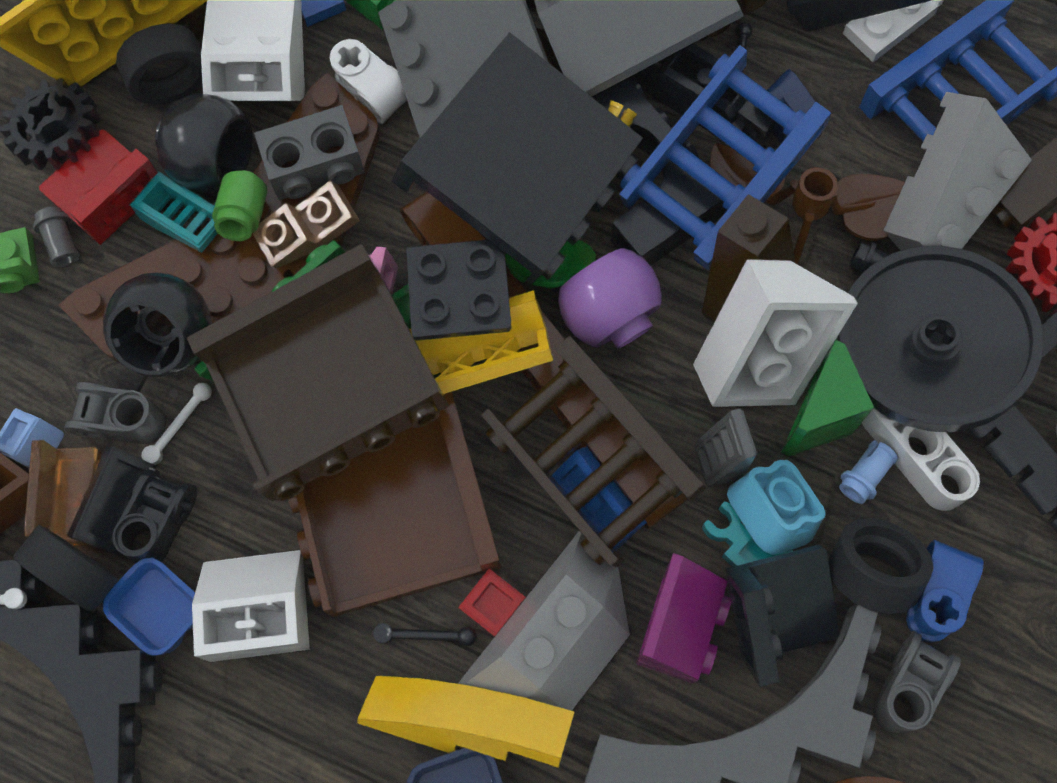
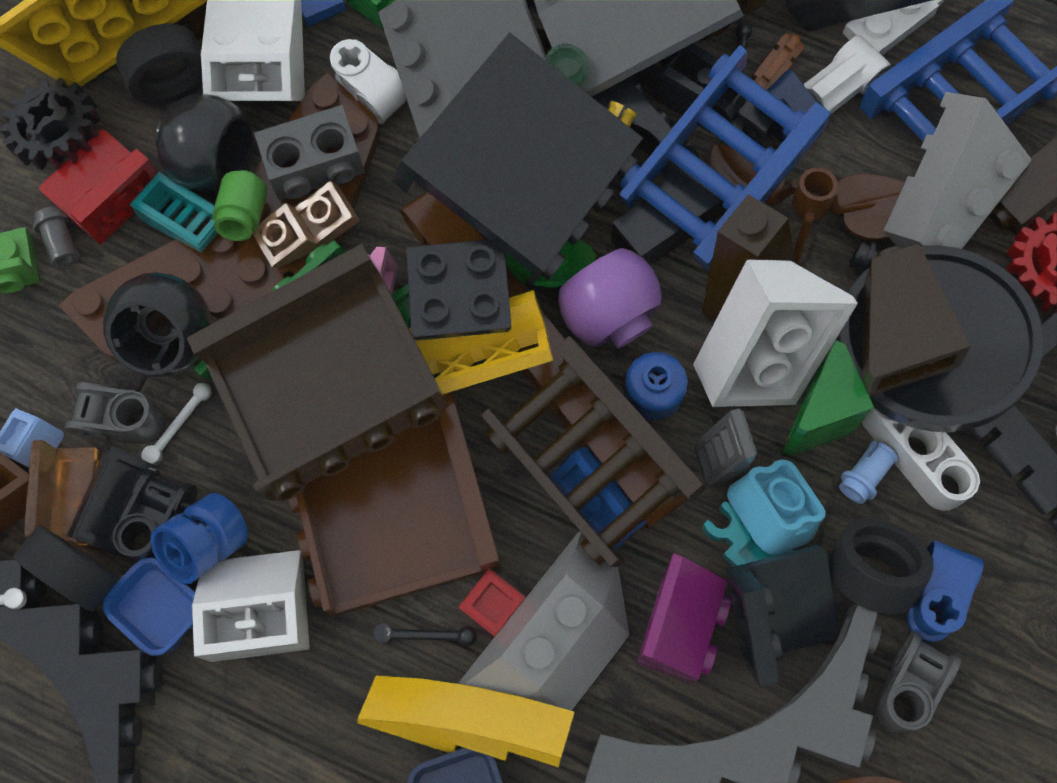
none -> blue wheel [150,493,248,584]
none -> clear green plate [544,43,589,86]
none -> blue head [624,352,688,421]
none -> dark orange axle [751,33,804,90]
none -> white piece [803,35,892,114]
none -> dark brown slope [862,243,971,397]

